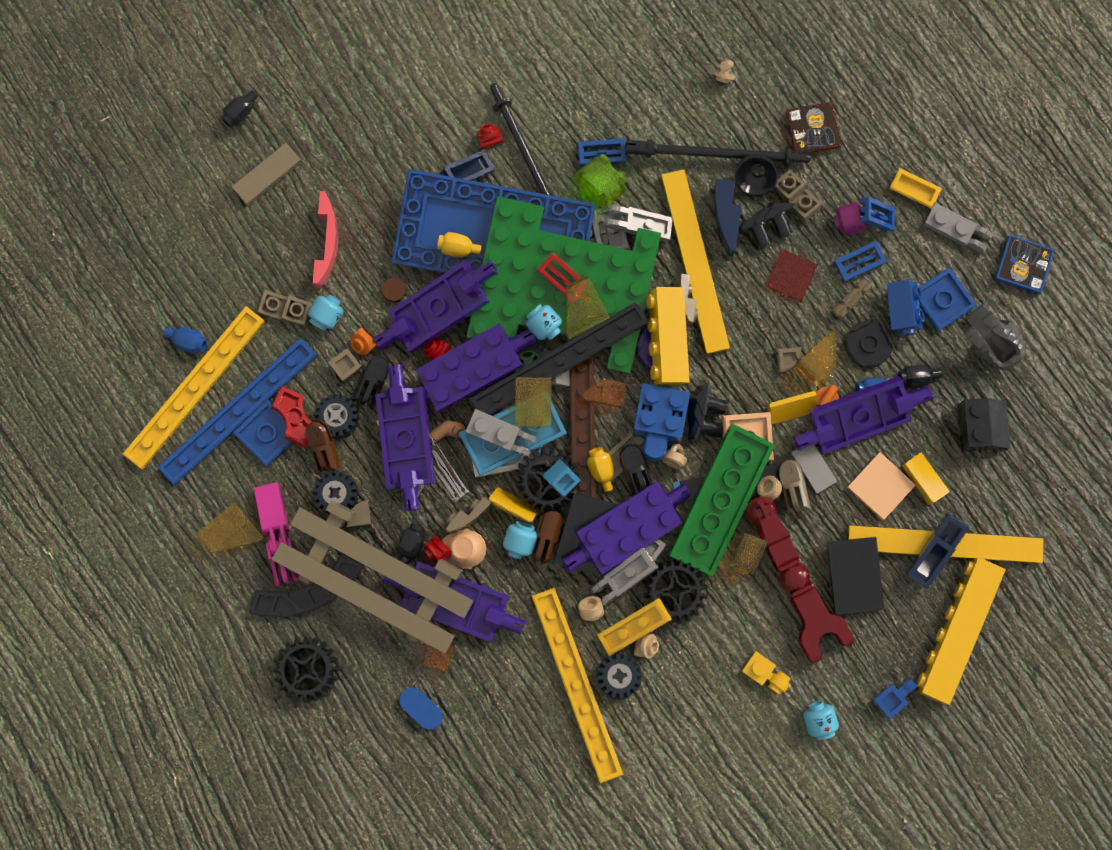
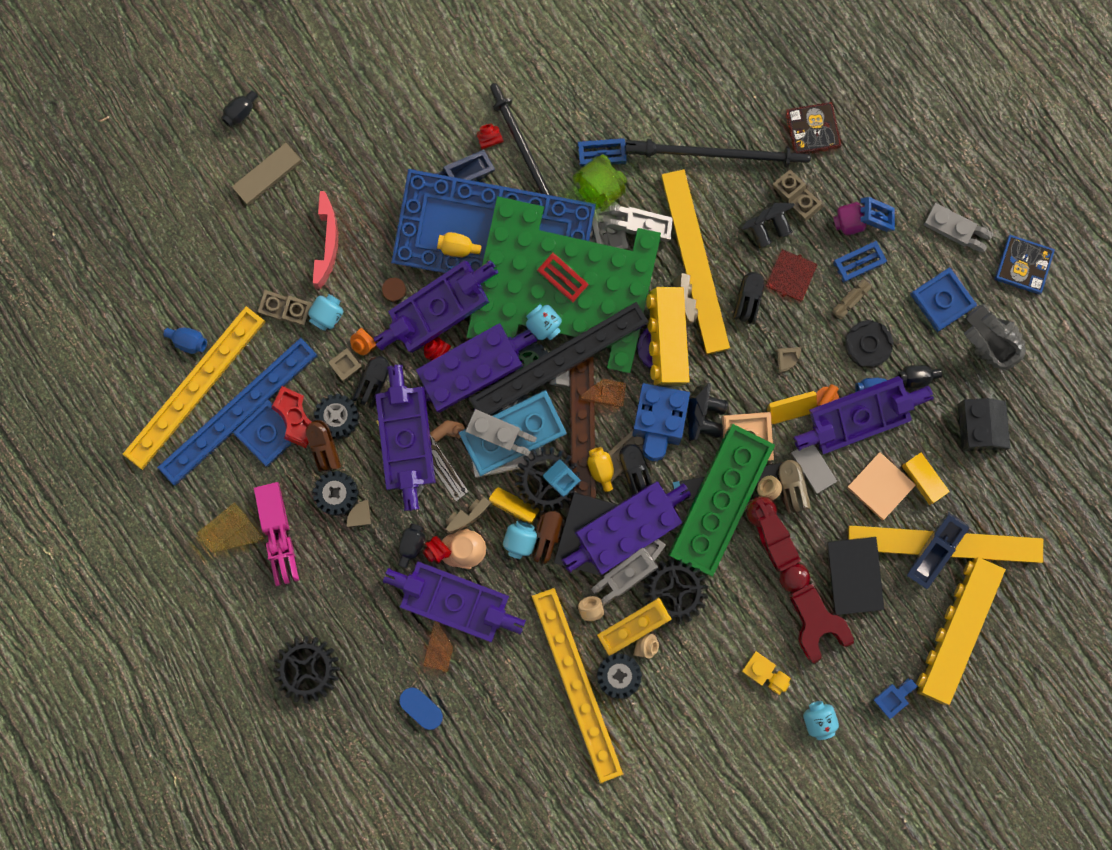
black tile [249,553,365,617] -> none
dark tan fence [272,501,474,654] -> none
clear yellow plate [515,377,551,426] -> none
clear yellow wing [566,275,610,339] -> none
tan tile [662,444,687,470] -> none
tan plate [712,60,735,83] -> none
dark blue slope [713,179,742,257] -> none
clear yellow slope [730,533,768,576] -> none
black piece [735,153,778,196] -> none
clear yellow slope [796,330,836,387] -> none
blue brick [887,279,924,336] -> none
yellow tile [889,168,942,209] -> none
none -> black arm [732,272,765,325]

